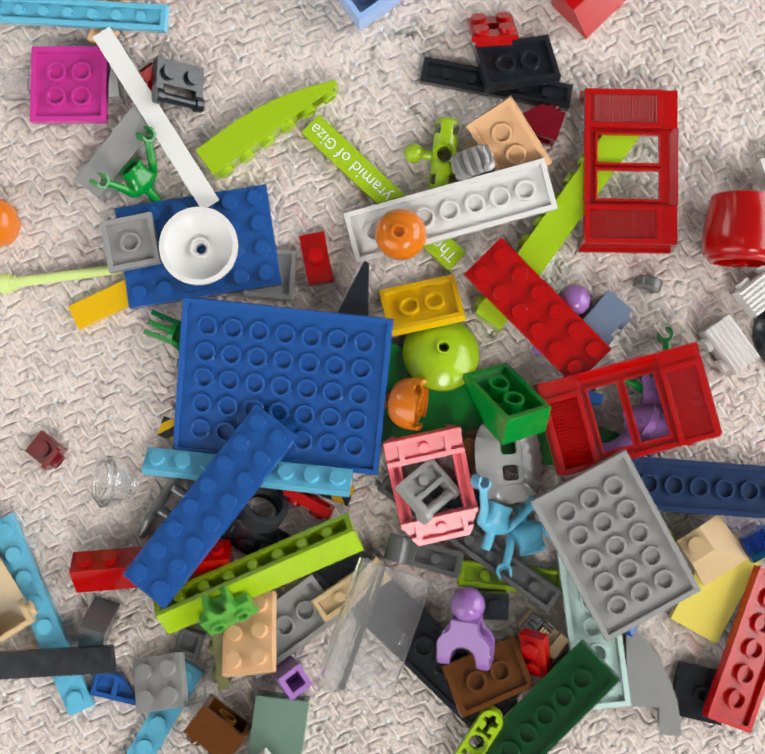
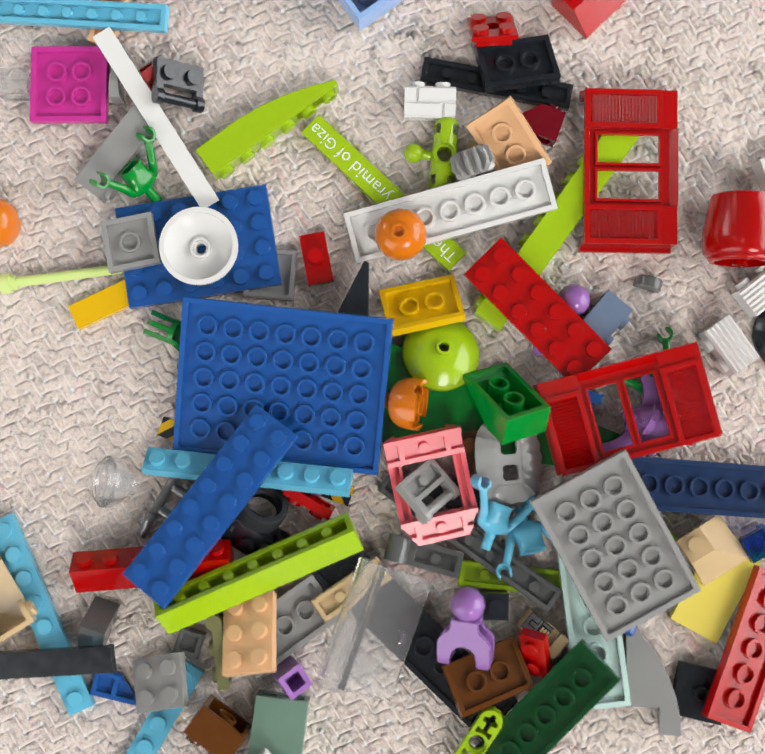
dark red bracket [25,431,68,470] -> none
bright green plate [198,586,259,636] -> none
none -> white brick [404,81,456,121]

